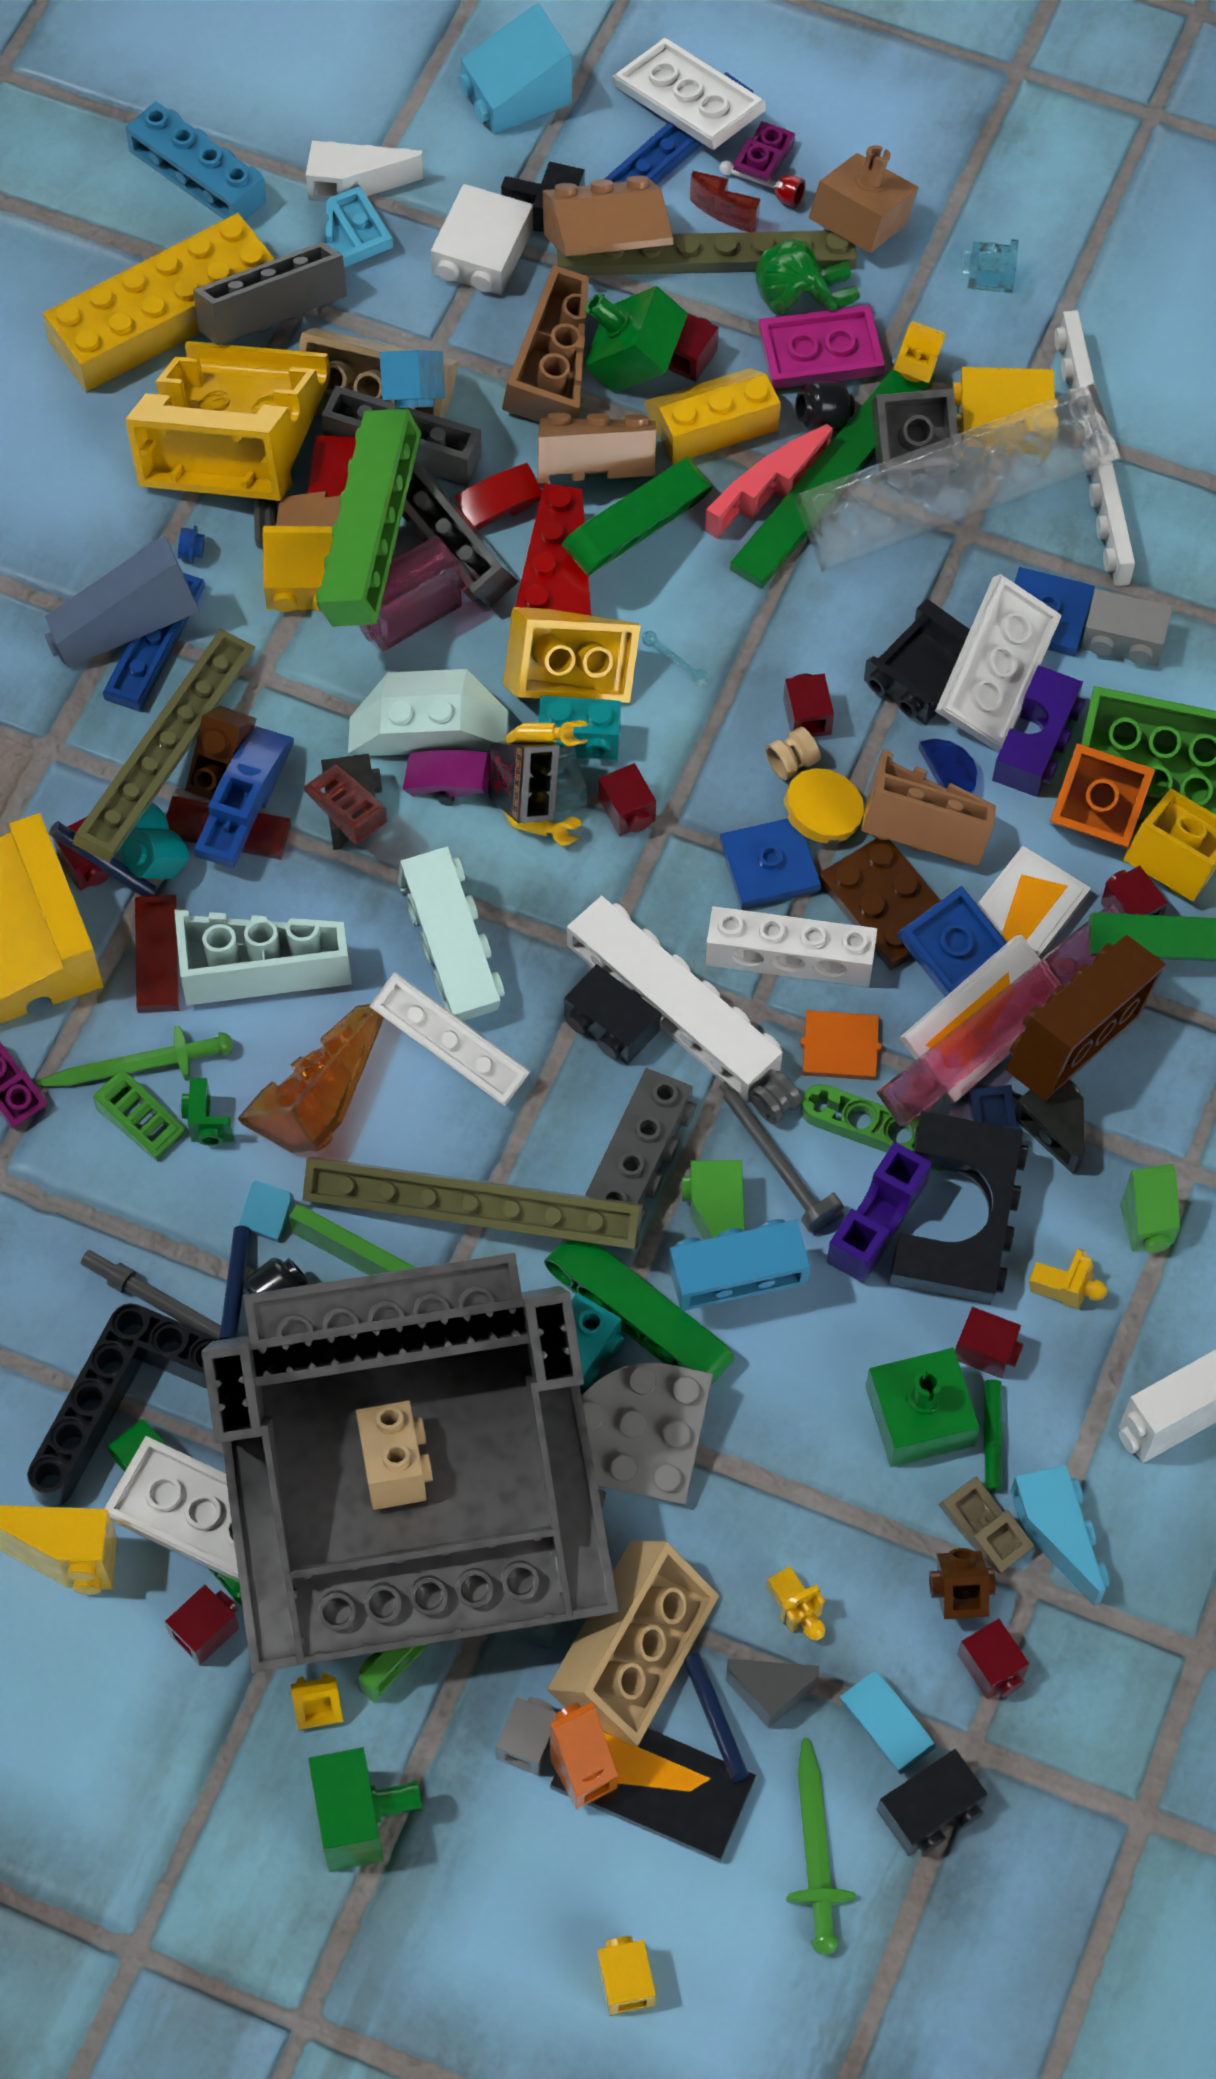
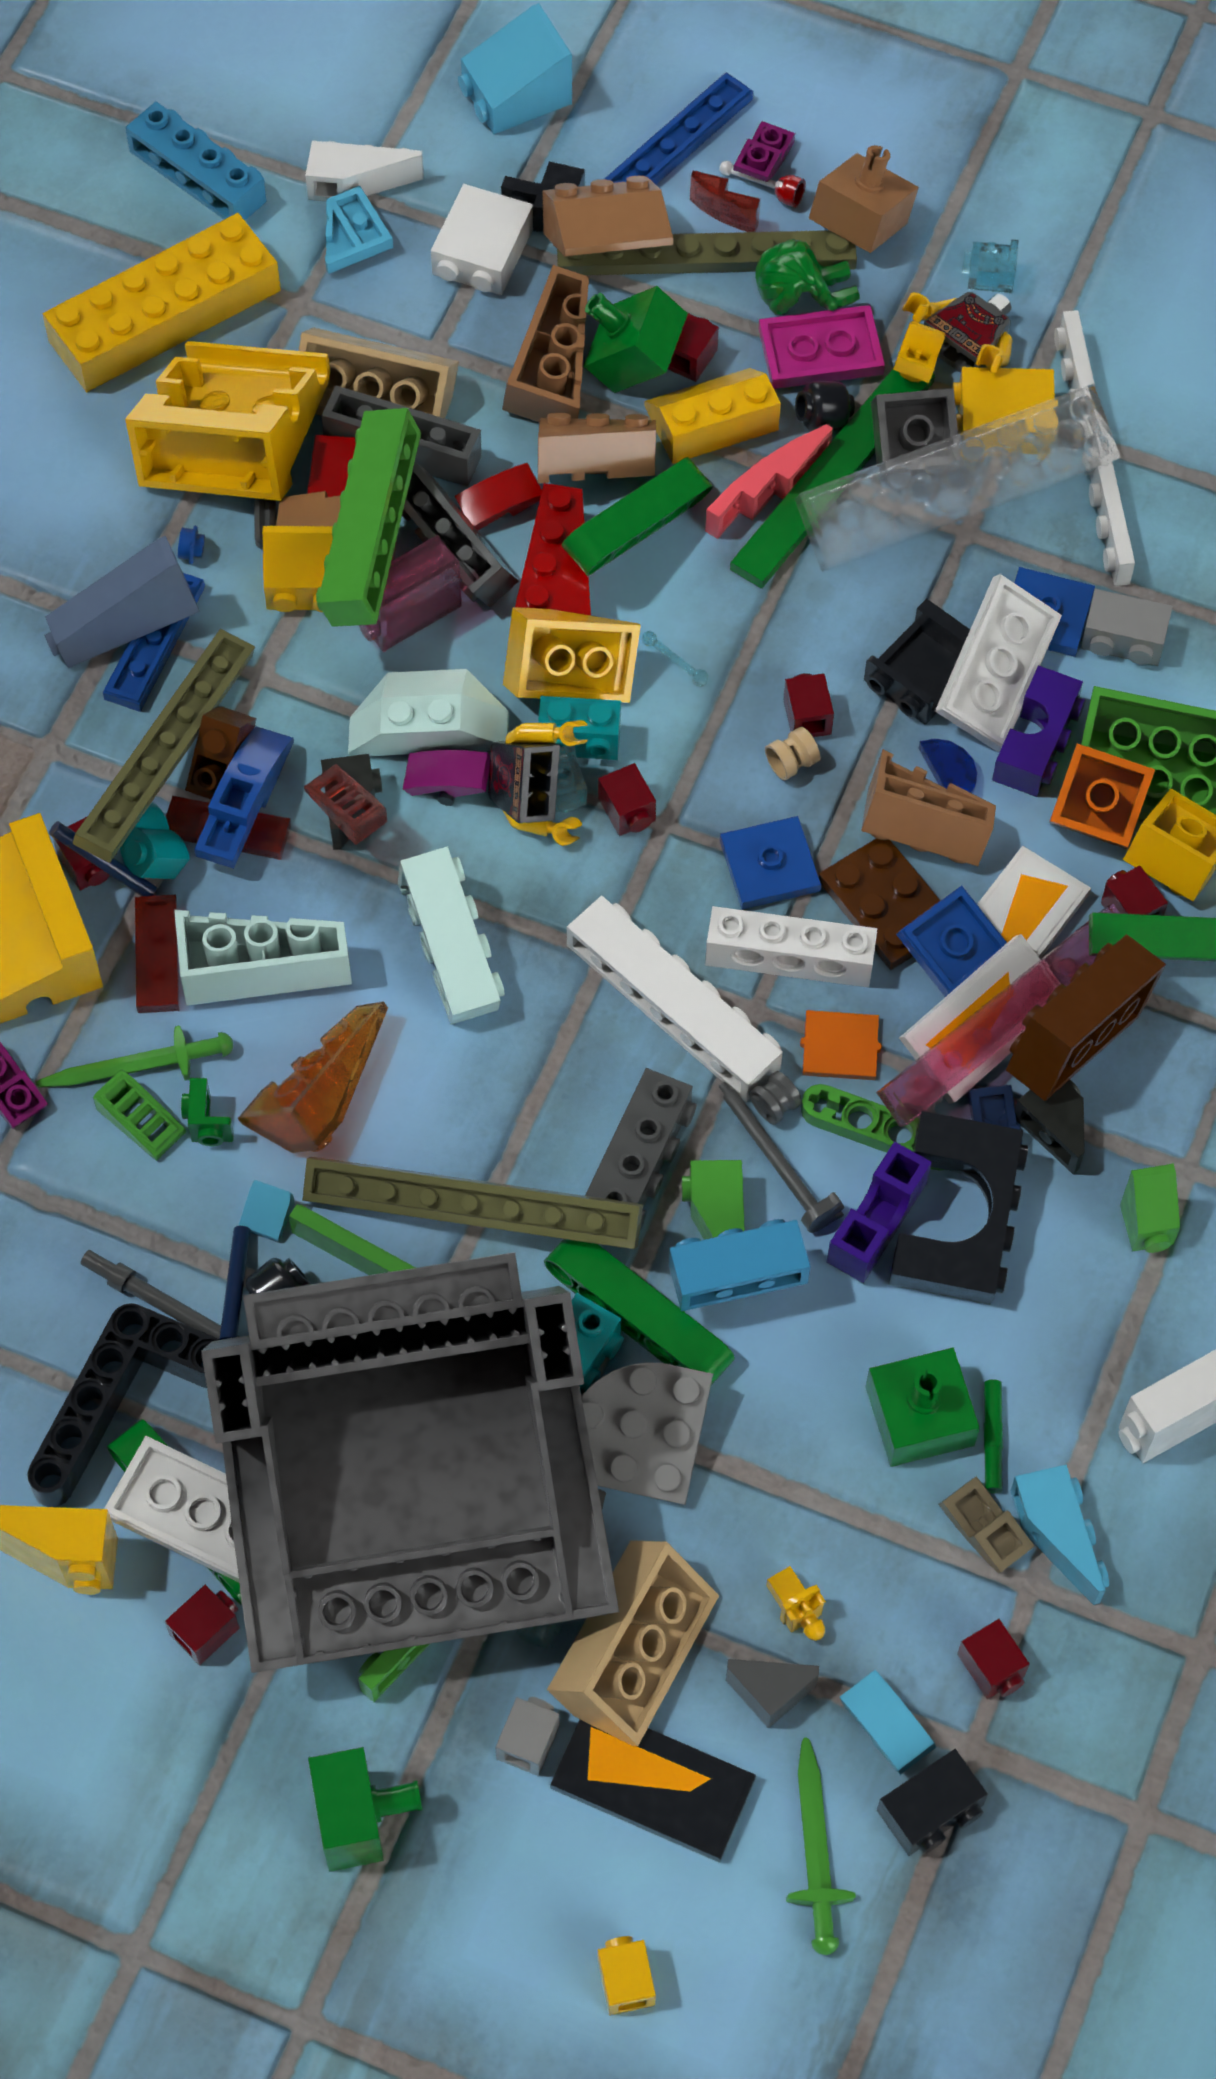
dark grey brick [193,242,347,345] -> none
yellow tile [290,1672,343,1730] -> none
tan brick [356,1400,433,1510] -> none
white tile [369,972,531,1106] -> none
dark azure brick [380,350,445,408] -> none
orange slope [550,1702,618,1810] -> none
black brick [564,964,661,1065] -> none
white tile [612,38,766,150] -> none
dark blue bar [684,1653,749,1782] -> none
yellow tile [783,768,864,843] -> none
reddish brown brick [929,1548,996,1619] -> none
dark red brick [955,1306,1025,1379] -> none
yellow piece [1029,1248,1108,1309] -> none
none -> torso [902,292,1013,374]

